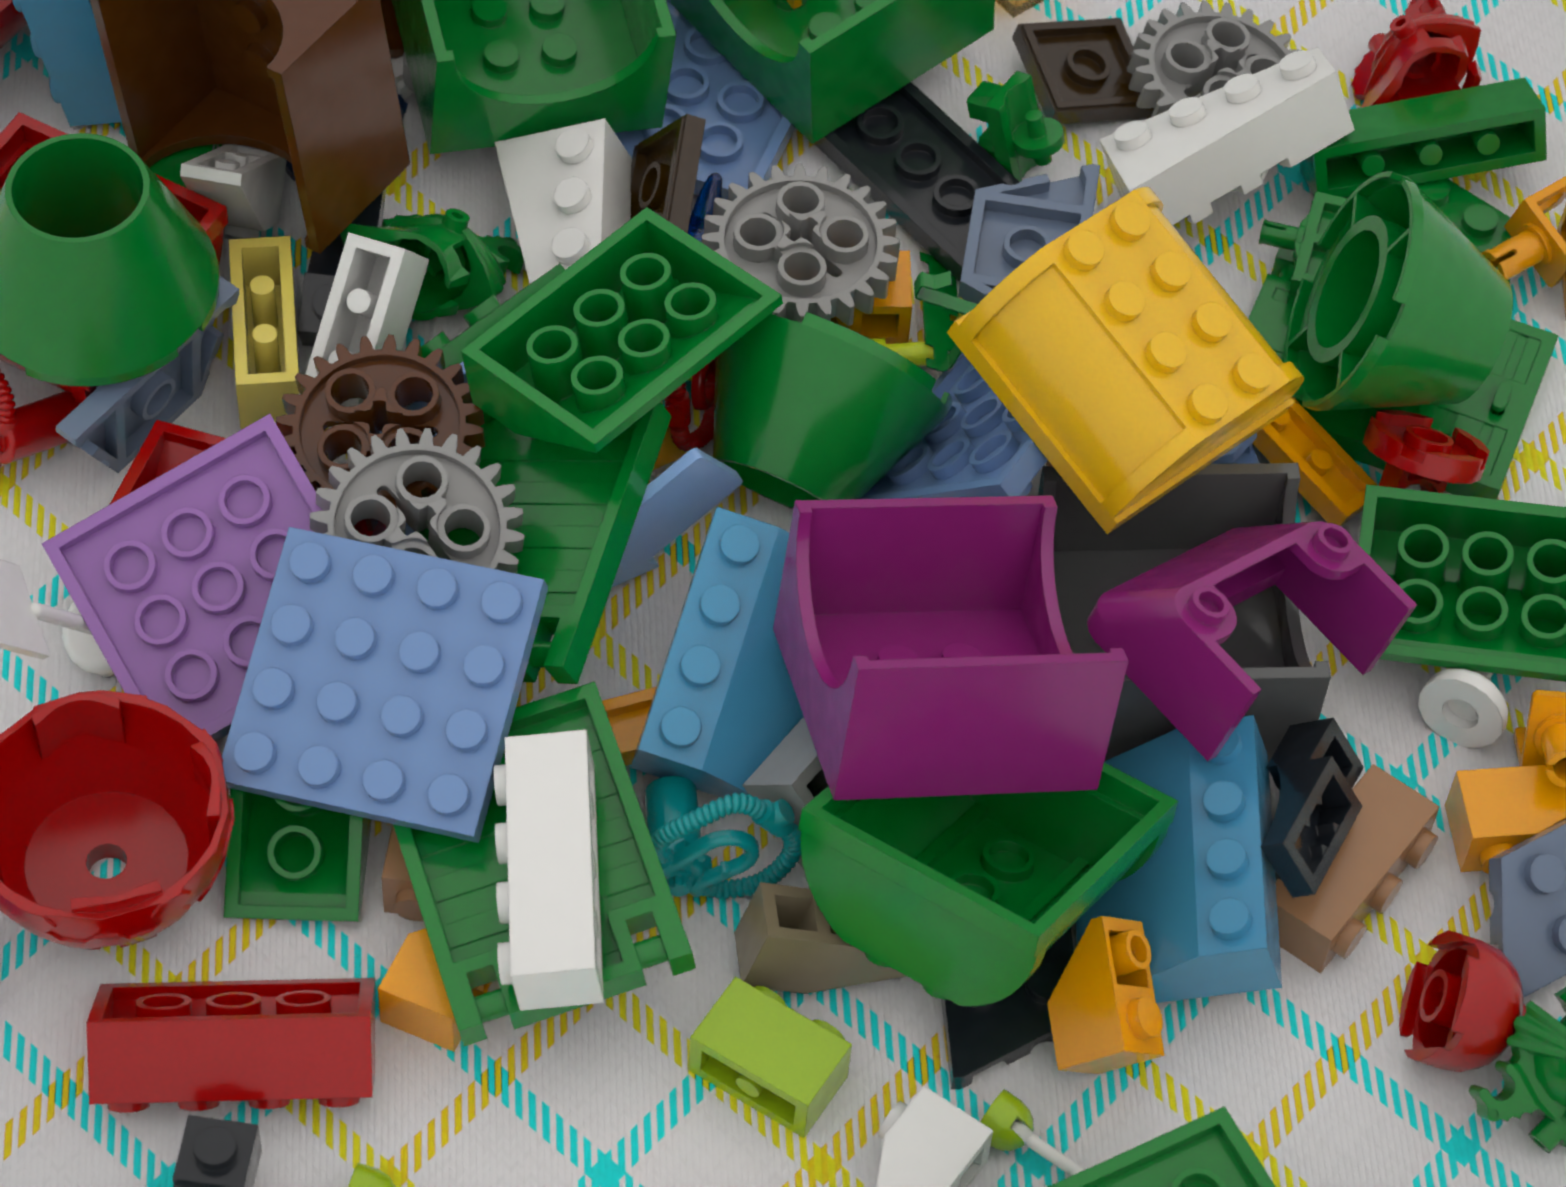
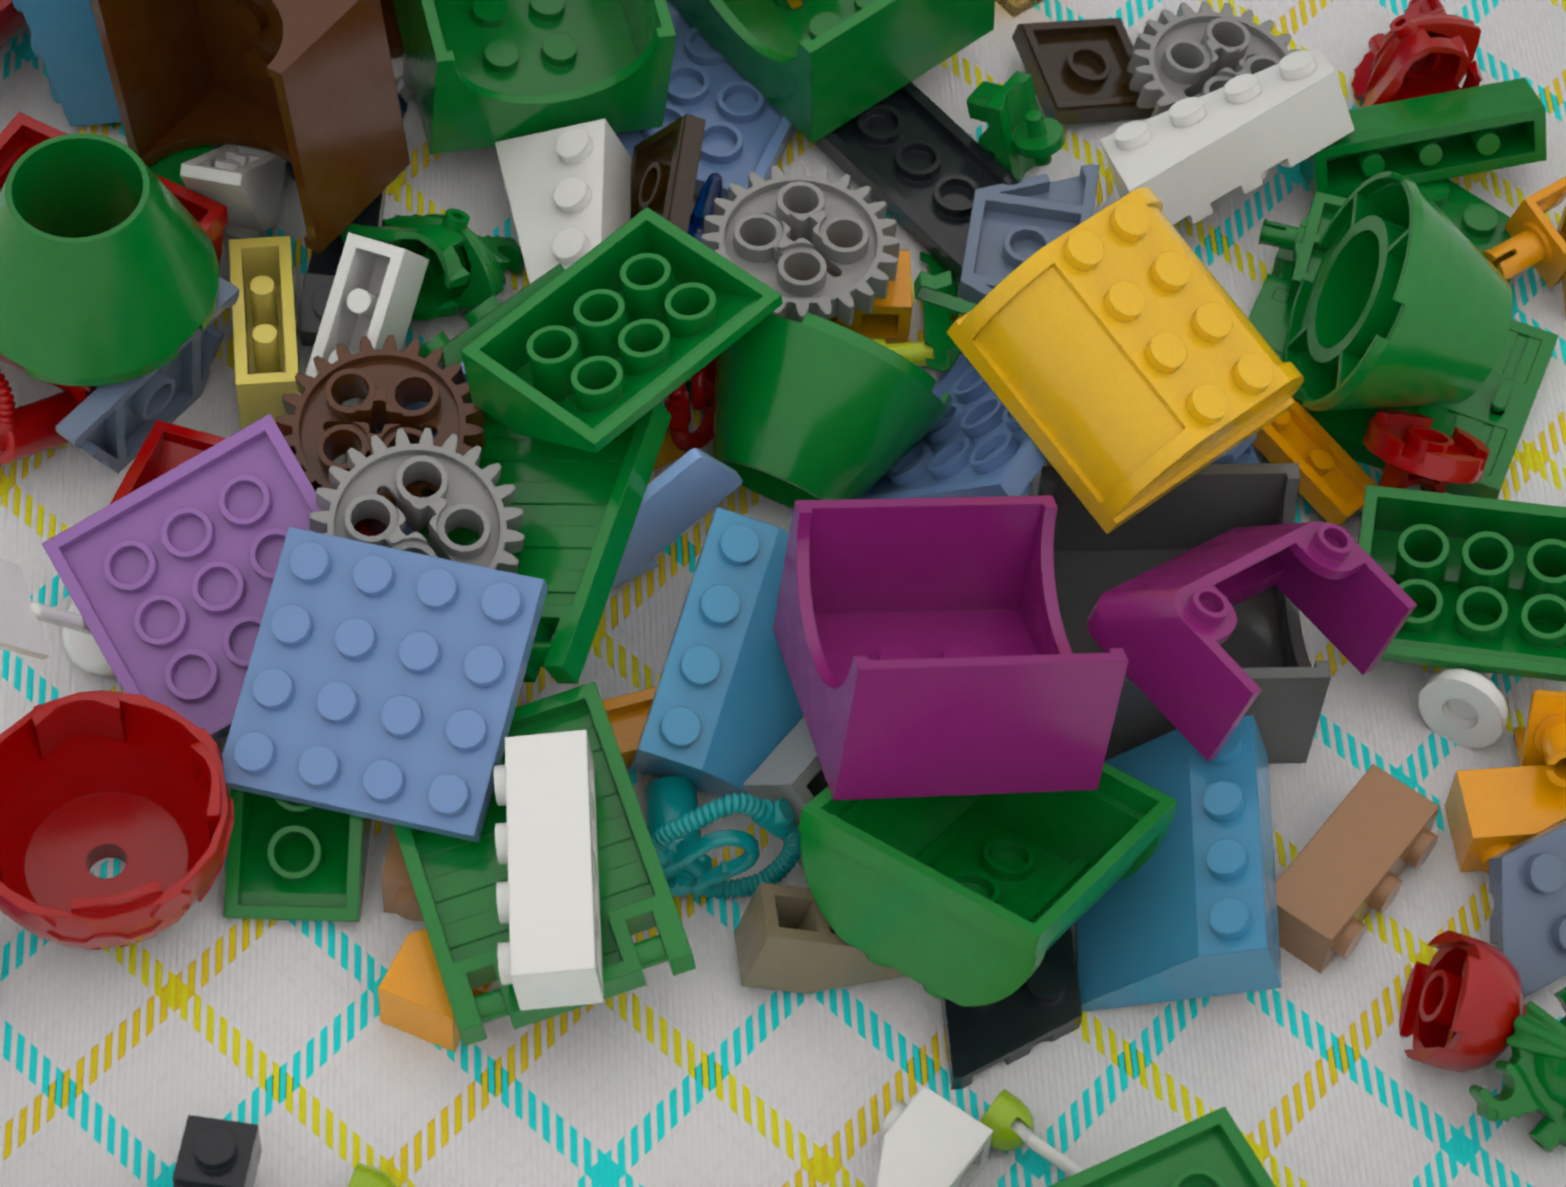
red slope [86,978,375,1113] -> none
lime brick [688,976,852,1138] -> none
light orange slope [1047,916,1165,1074] -> none
black slope [1261,717,1364,898] -> none

